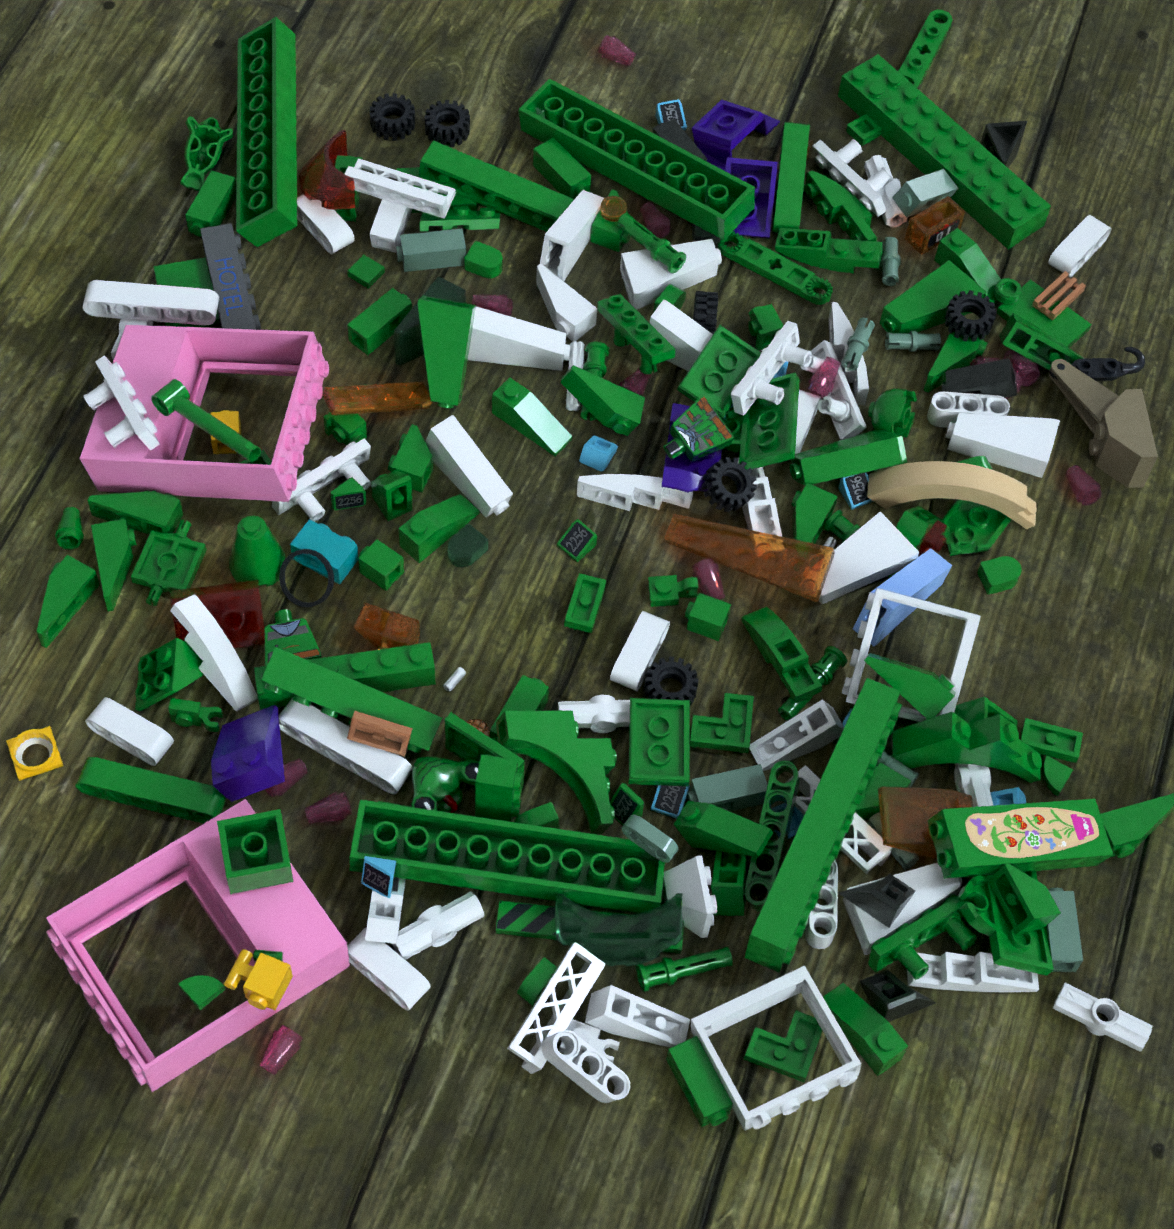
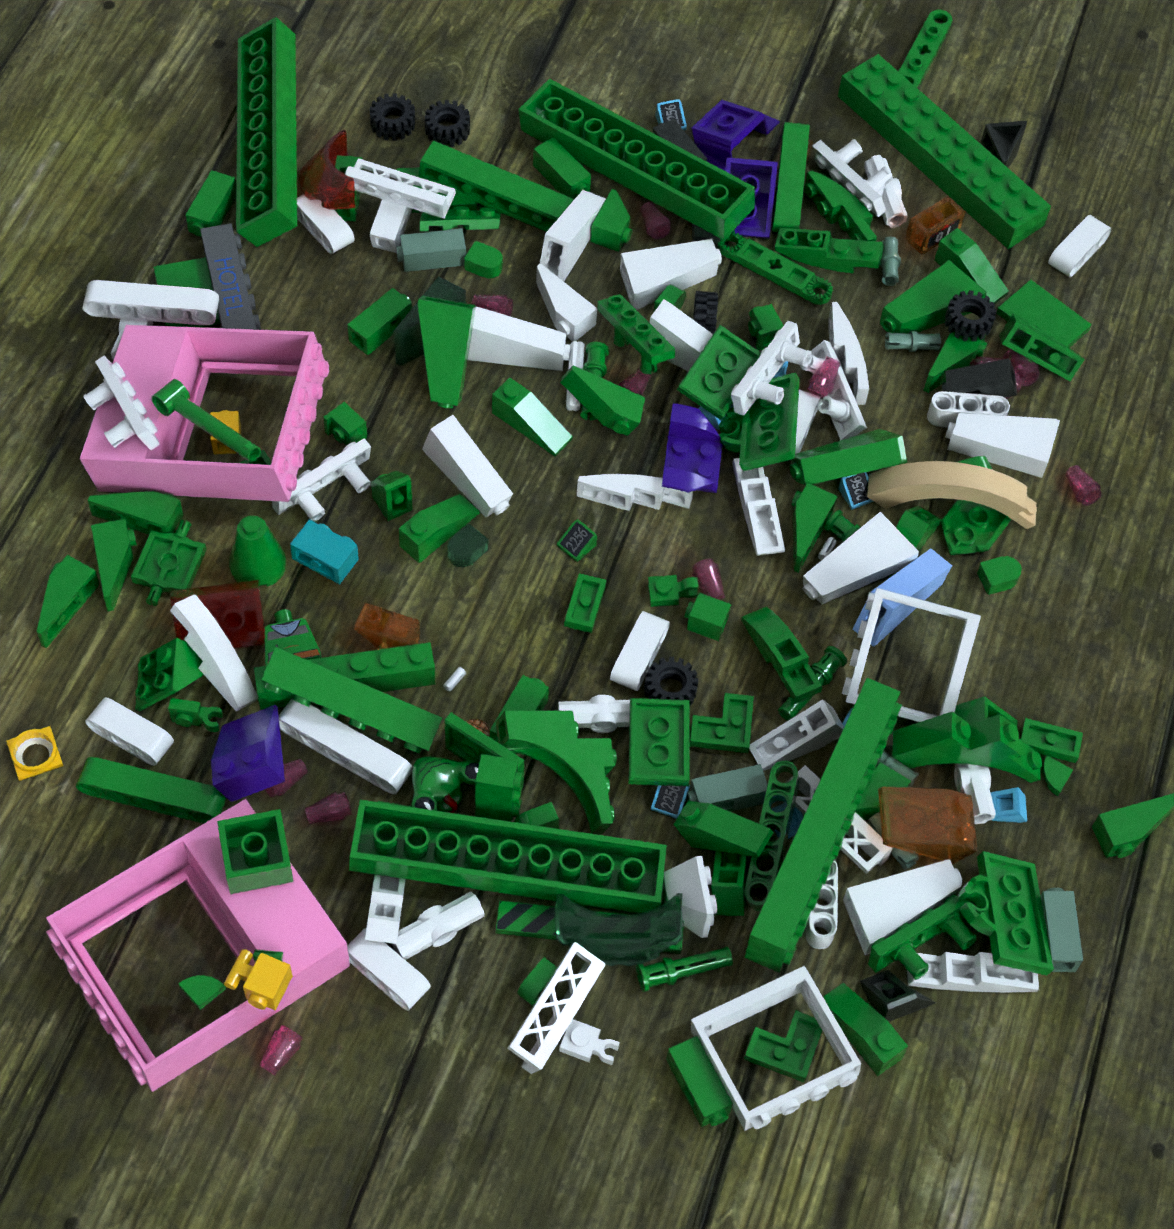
green cone [55,507,84,550] -> none
green animal [180,116,234,191] -> none
black piece [279,549,334,607] -> none
clear orange plate [322,382,433,415] -> none
slope [331,477,367,511] -> none
green tile [347,255,385,289] -> none
nougat tile [347,711,413,757] -> none
green brick [358,539,404,591] -> none
slope [361,856,396,898] -> none
green slope [388,424,433,492] -> none
white beam [542,1030,630,1103] -> none
medium azure slope [579,436,618,472] -> none
white slope [585,985,690,1048] -> none
clear pink cone [598,35,636,66] -> none
clear orange tile [600,196,627,222] -> none
slope [610,783,644,826] -> none
green pin [617,213,687,274] -> none
sand green beam [622,815,679,863] -> none
torso [663,395,734,462] -> none
clear orange wing [665,514,835,602] -> none
black tyre [702,457,757,512] -> none
pearl dark grey slope [838,874,915,928] -> none
sand green pin [841,317,875,371] -> none
green tile [846,114,882,146] -> none
green slope [864,653,956,720] -> none
green cylinder [868,388,917,438] -> none
sand green brick [892,169,959,217] -> none
clear red plate [919,520,947,555] -> none
brick [927,799,1113,879] -> none
green slope [988,864,1061,934] -> none
green tile [994,278,1022,304] -> none
nougat tile [1032,271,1086,320] -> none
dark tan slope [1049,347,1158,488] -> none
white piece [1053,983,1153,1052] -> none

